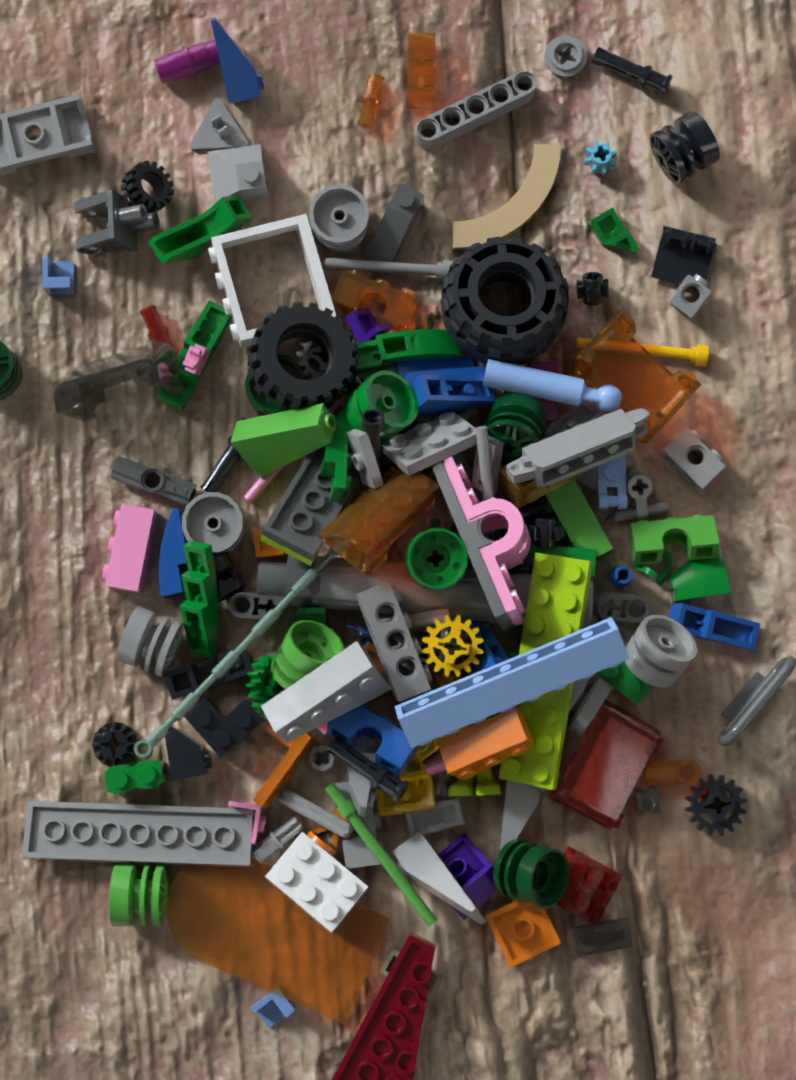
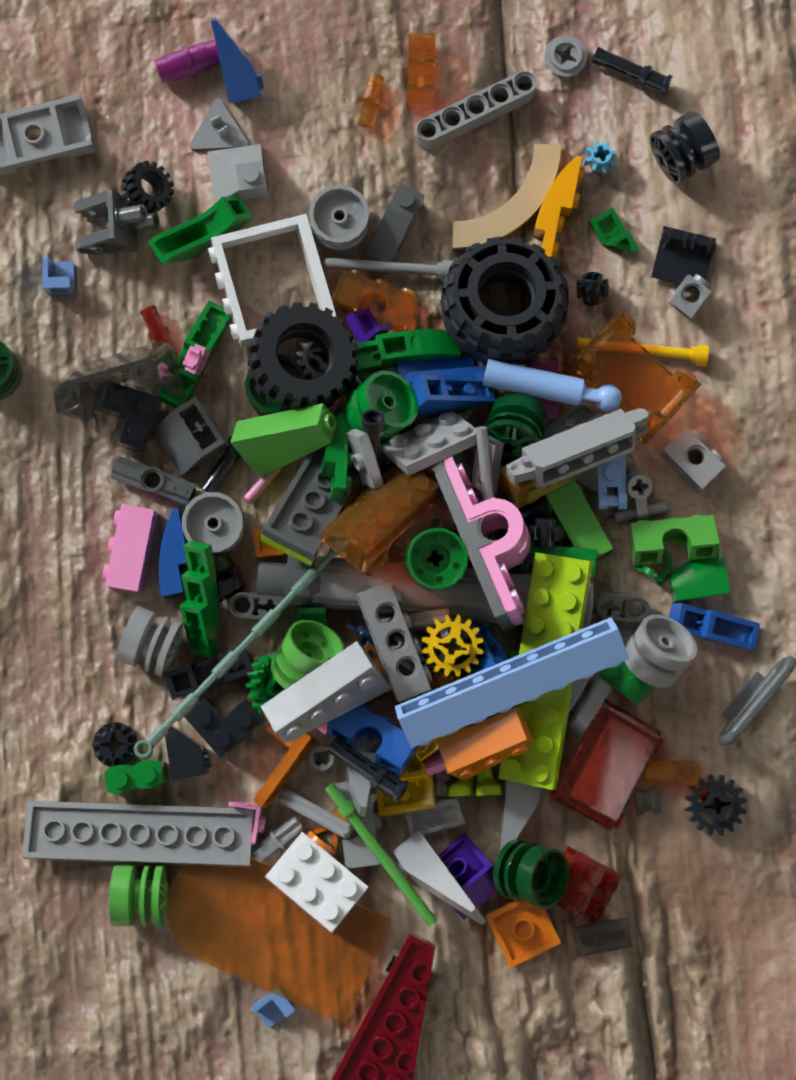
blue pin [609,566,633,588] -> none
none -> black brick [92,380,160,452]
none -> dark grey slope [153,396,228,477]
none -> light orange slope [533,156,585,258]

